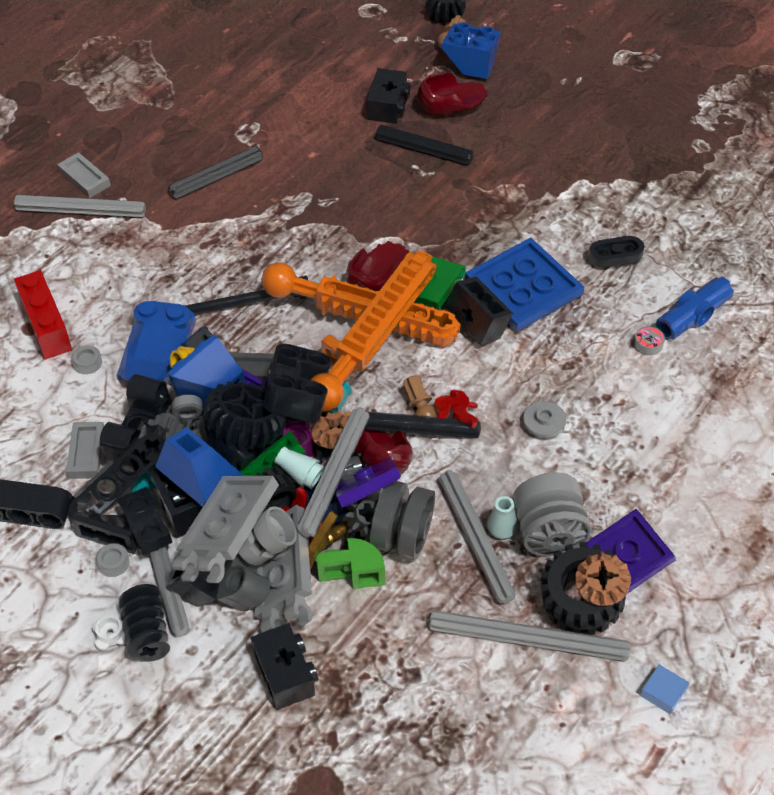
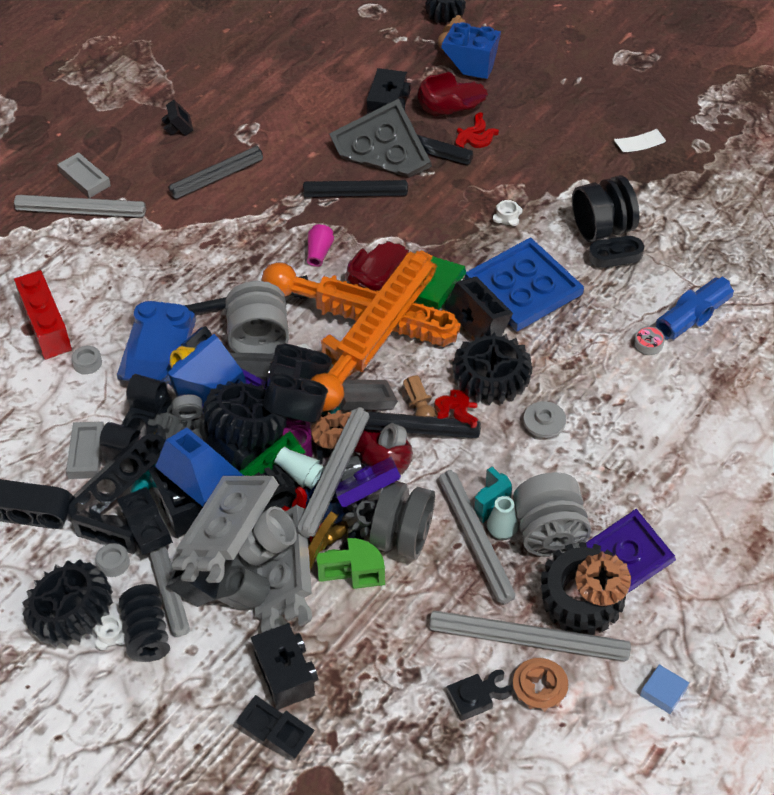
none -> black gear [22,559,114,647]
none -> black tile [162,100,193,136]
none -> light grey wheel [225,281,289,354]
none -> black slope [234,695,315,760]
none -> black axle [303,180,408,197]
none -> dark pink cone [306,224,334,267]
none -> dark grey plate [329,99,432,178]
none -> flat silver tile [339,380,398,410]
none -> light grey tile [379,423,407,449]
none -> black plate [446,670,512,721]
none -> black gear [452,331,533,405]
none -> red piece [455,112,499,148]
none -> teal bracket [474,466,512,523]
none -> white plate [493,200,522,226]
none -> nougat gear [513,658,569,712]
none -> black wheel [572,175,640,242]
none -> white sticker [614,129,666,152]

